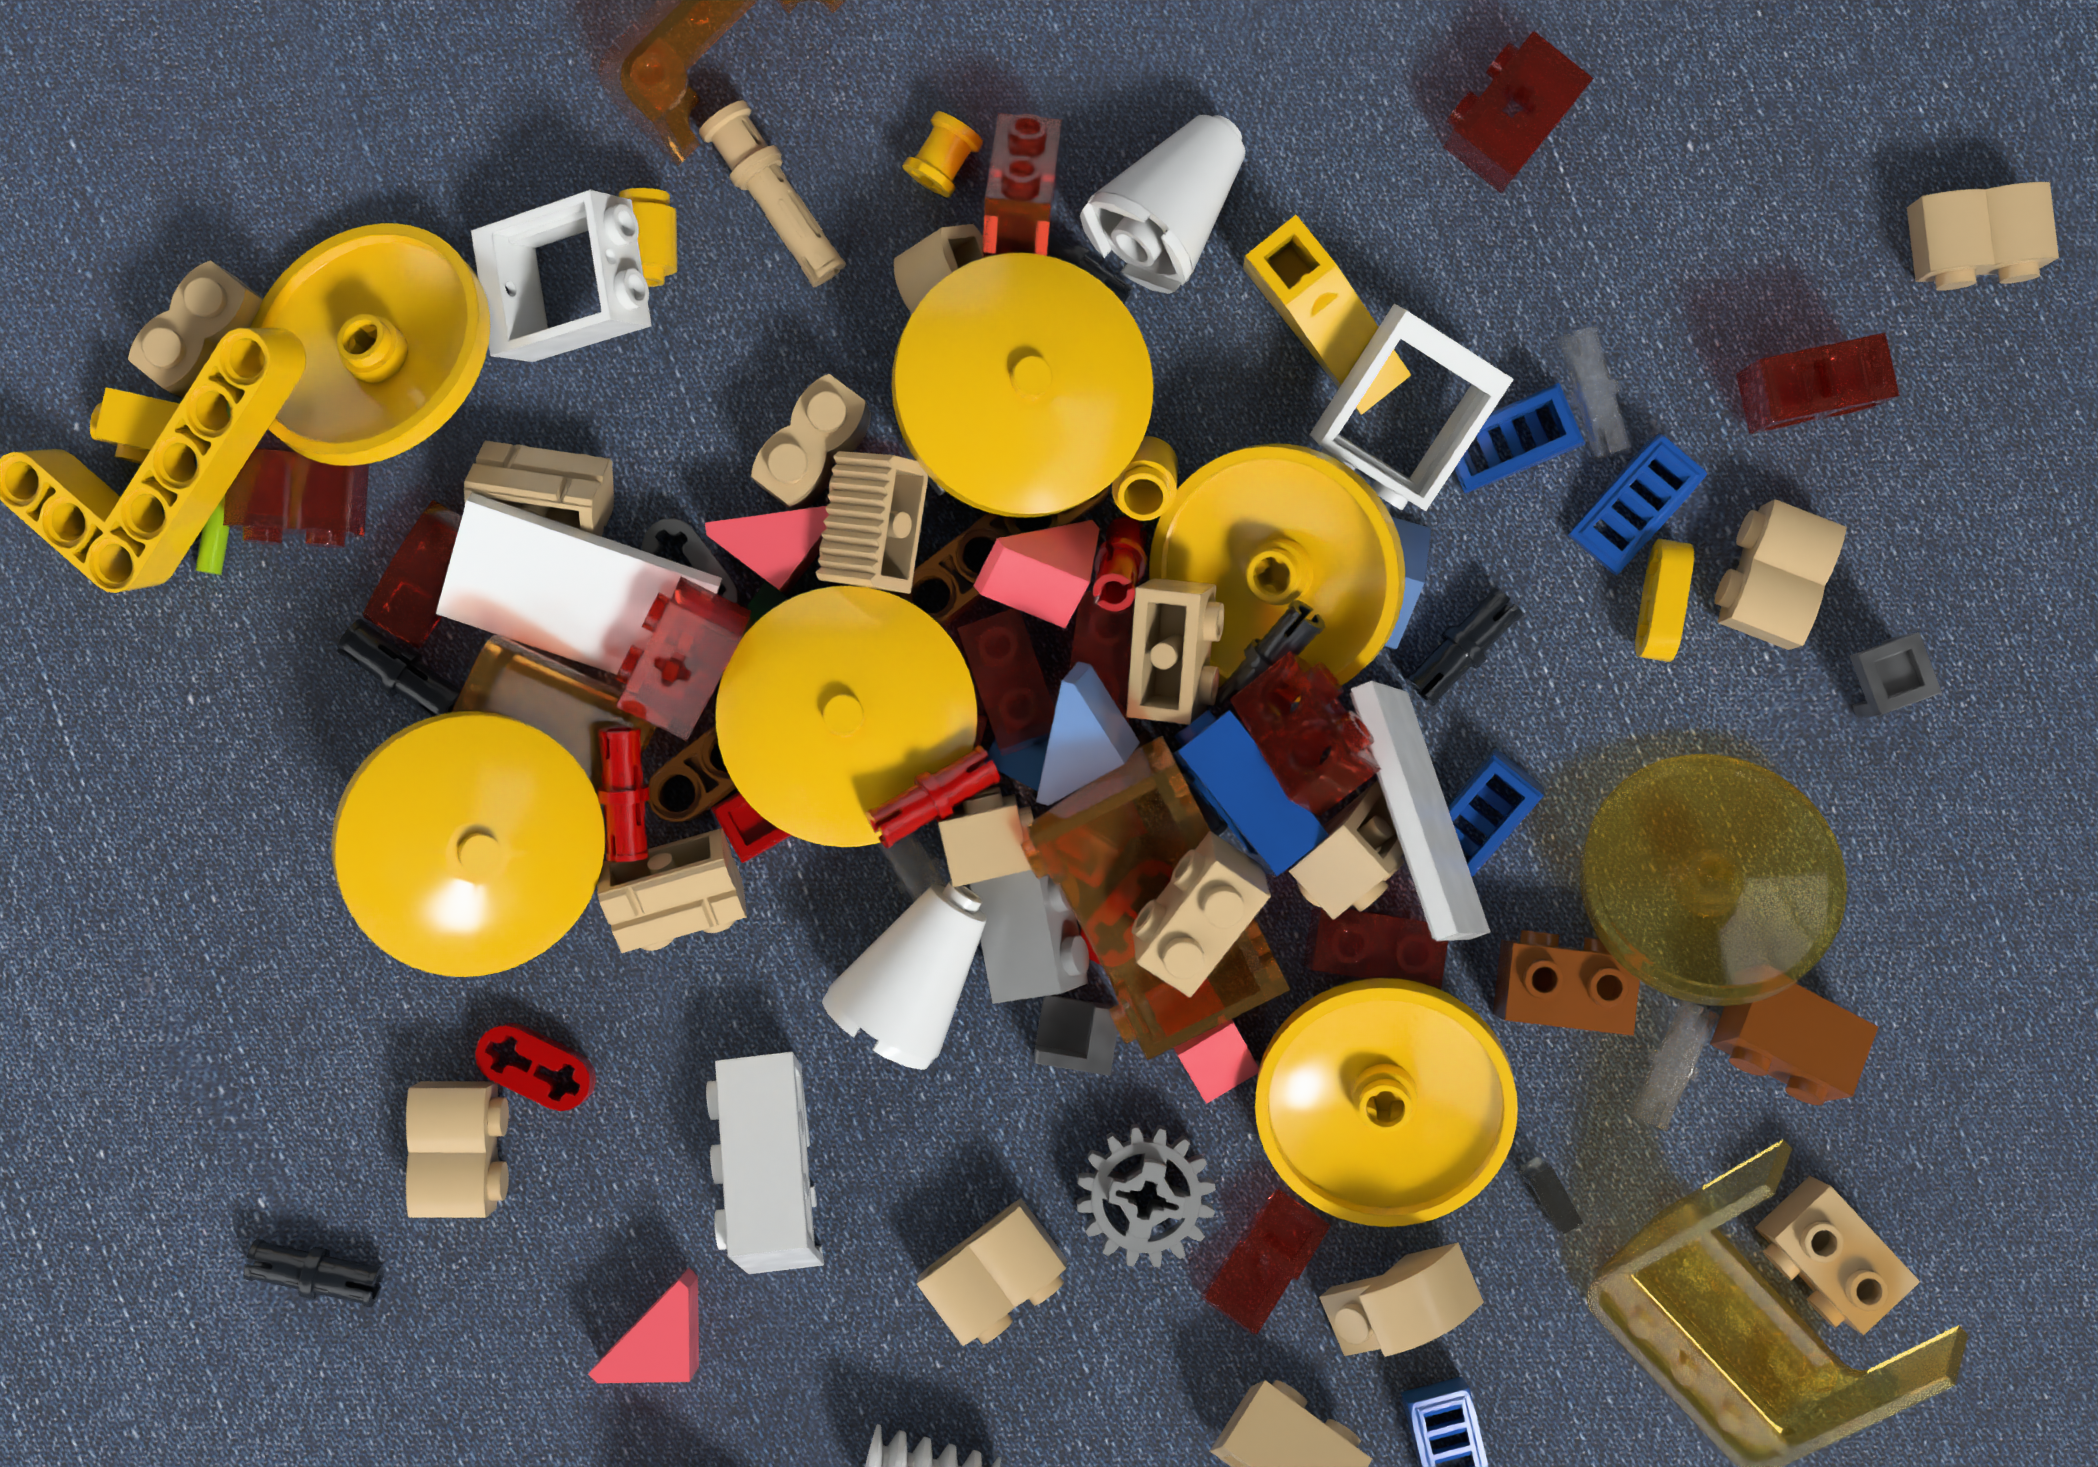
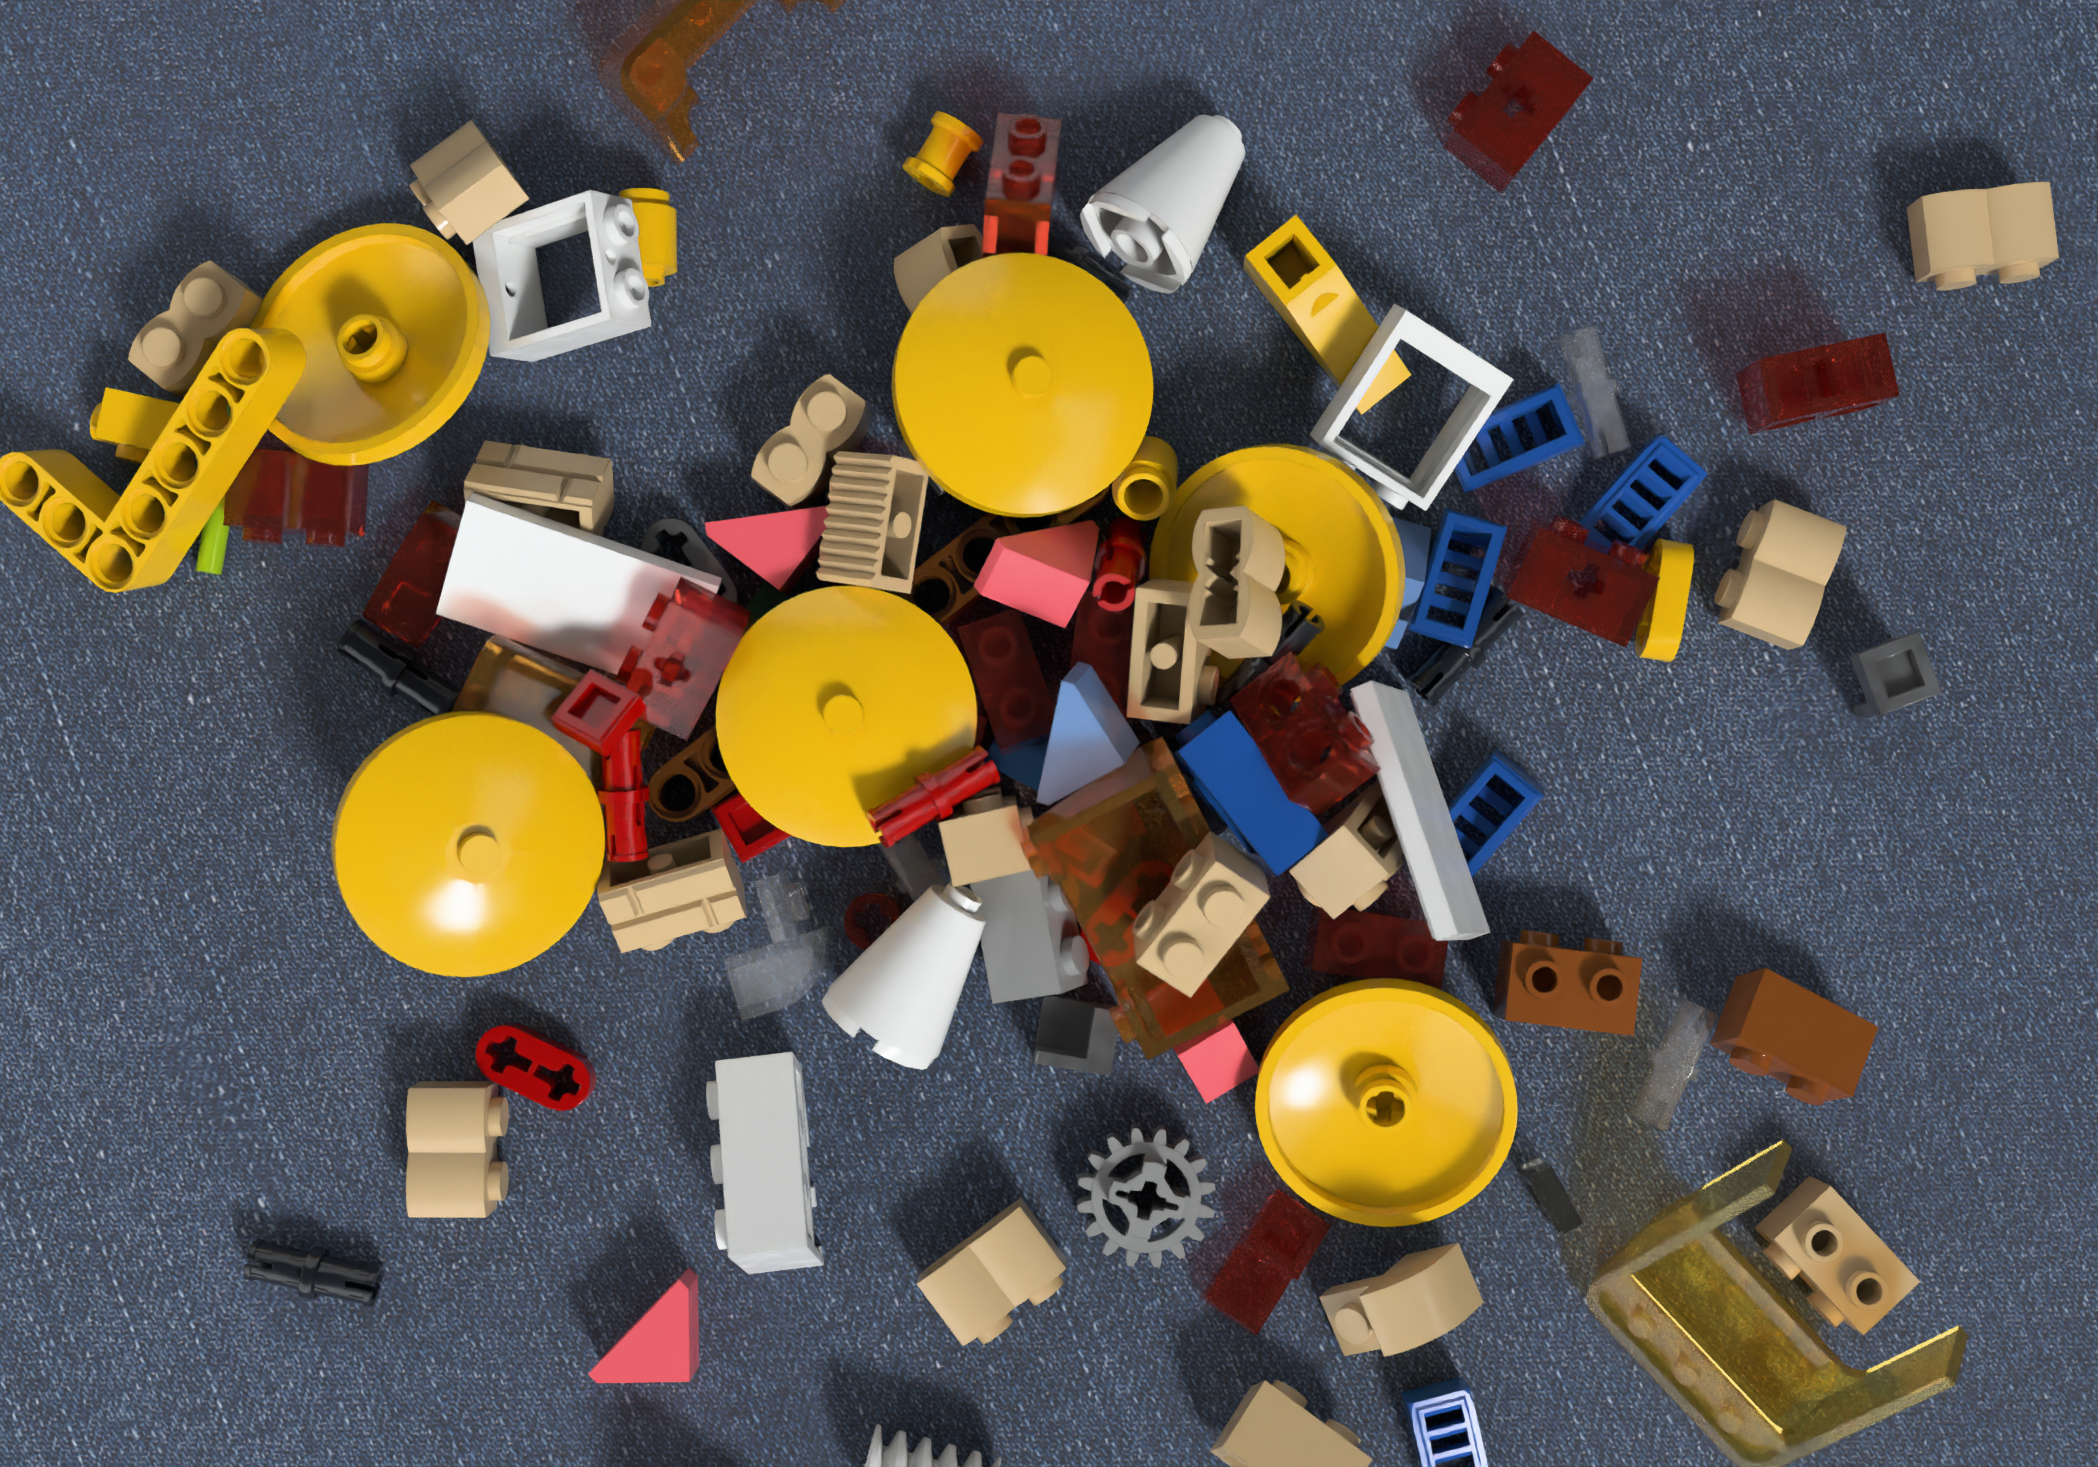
tan pin [699,100,846,287] -> none
clear yellow dish [1579,754,1847,1006] -> none
none -> tan brick [409,120,530,245]
none -> red tile [550,669,647,757]
none -> clear brick [724,872,831,1021]
none -> clear red bush [844,892,902,949]
none -> tan brick [1188,506,1285,659]
none -> blue slope [1408,508,1508,649]
none -> clear red brick [1503,515,1660,648]

